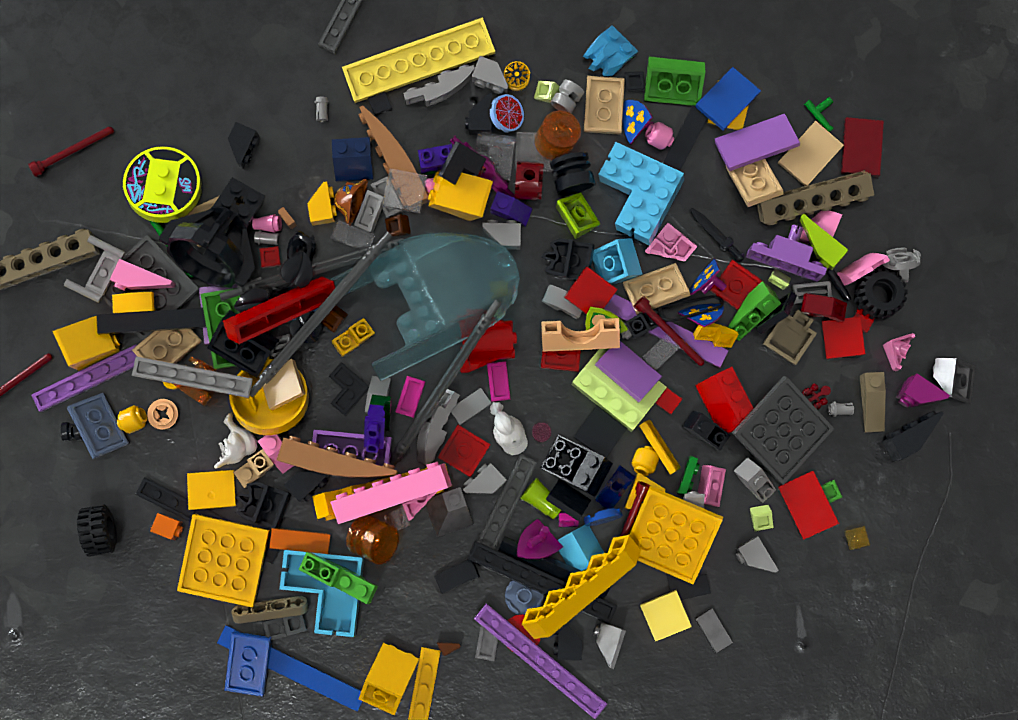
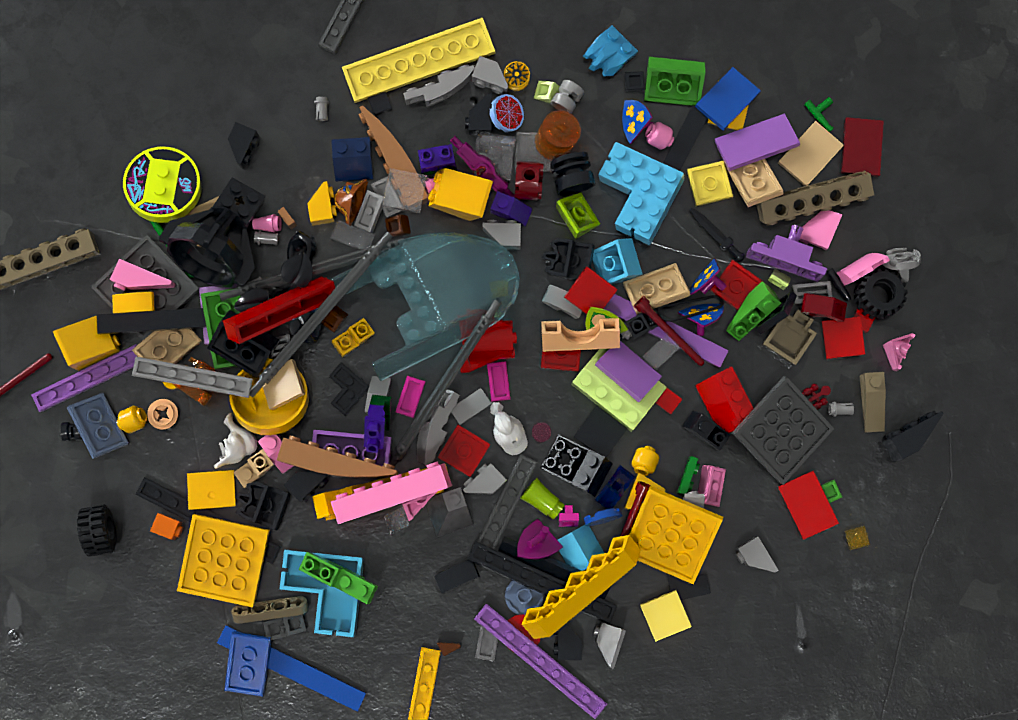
dark red piece [28,127,114,177] -> none
light grey plate [64,235,126,303] -> none
red tile [259,246,281,268] -> none
orange tile [269,528,330,554] -> none
clear orange wheel [346,515,399,565] -> none
yellow slope [359,643,419,715] -> none
black tile [438,141,486,185] -> none
black tile [546,479,591,521] -> none
tan tile [584,76,625,134] -> none
yellow tile [639,419,680,475] -> none
bright pink slope [645,222,697,261] -> none
yellow slope [693,323,739,348] -> none
flat silver tile [695,609,733,653] -> none
light grey slope [734,458,776,503] -> none
yellowish green slope [750,505,773,531] -> none
lime slope [800,214,848,270] -> none
magenta slope [895,374,950,408] -> none
flat silver slope [933,358,976,404] -> none
none -> light yellow tile [687,161,733,206]

